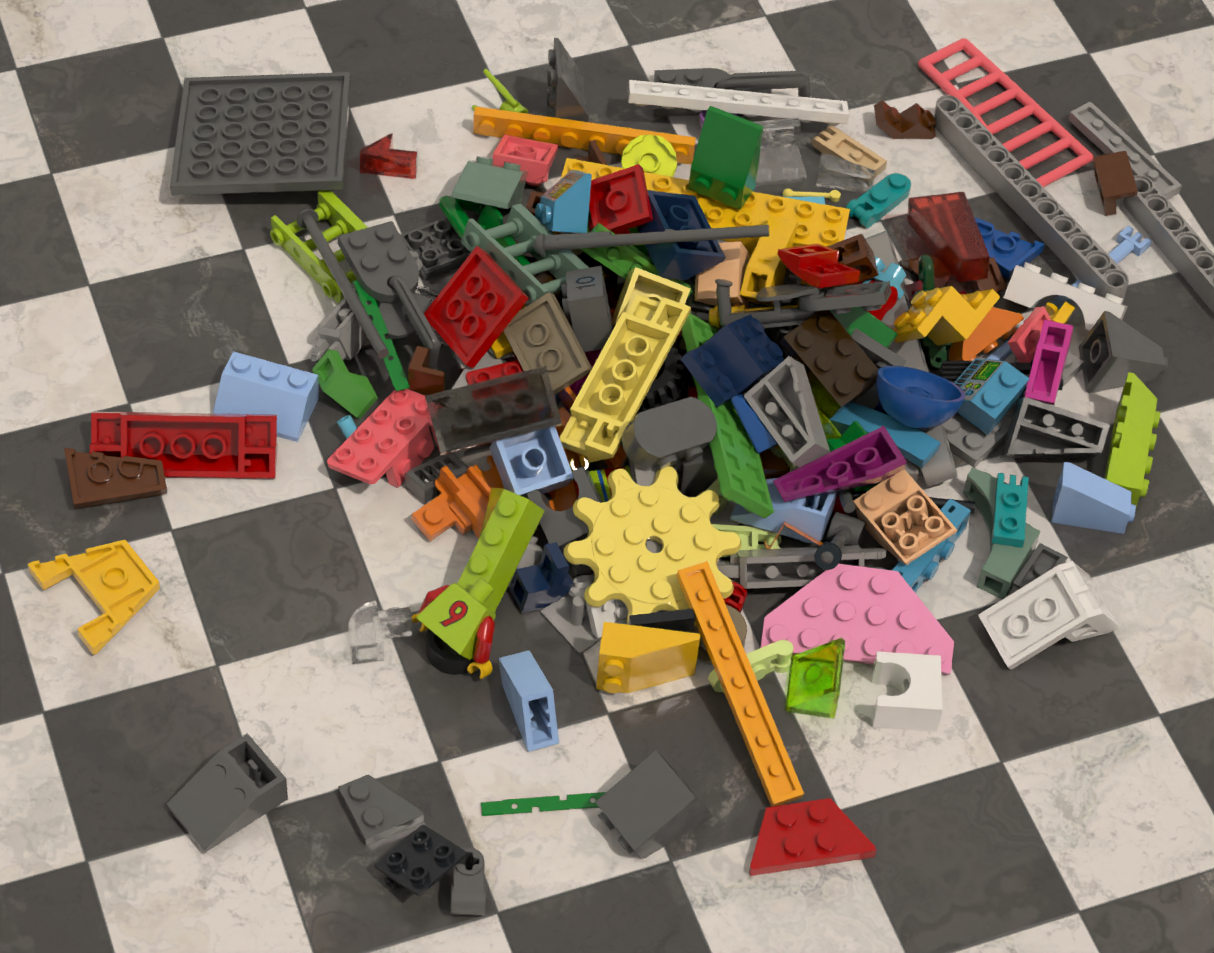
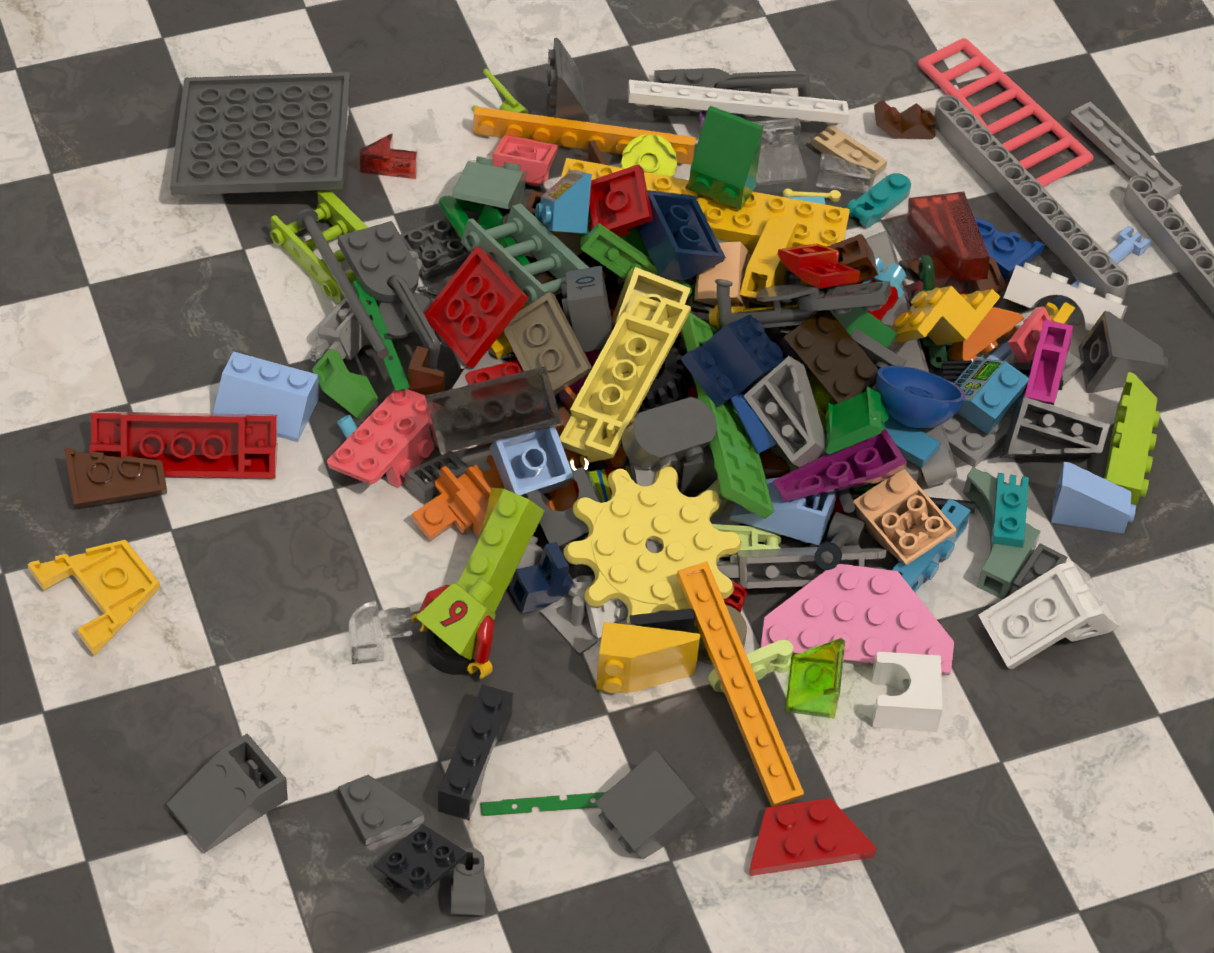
light blue slope [499,650,559,752] -> none
dark grey bar [533,225,770,257] -> none
orange piece [765,521,823,550] -> none
reddish brown panel [1093,151,1138,216] -> none
none -> black arch [438,684,513,821]
none -> green slope [825,386,889,455]

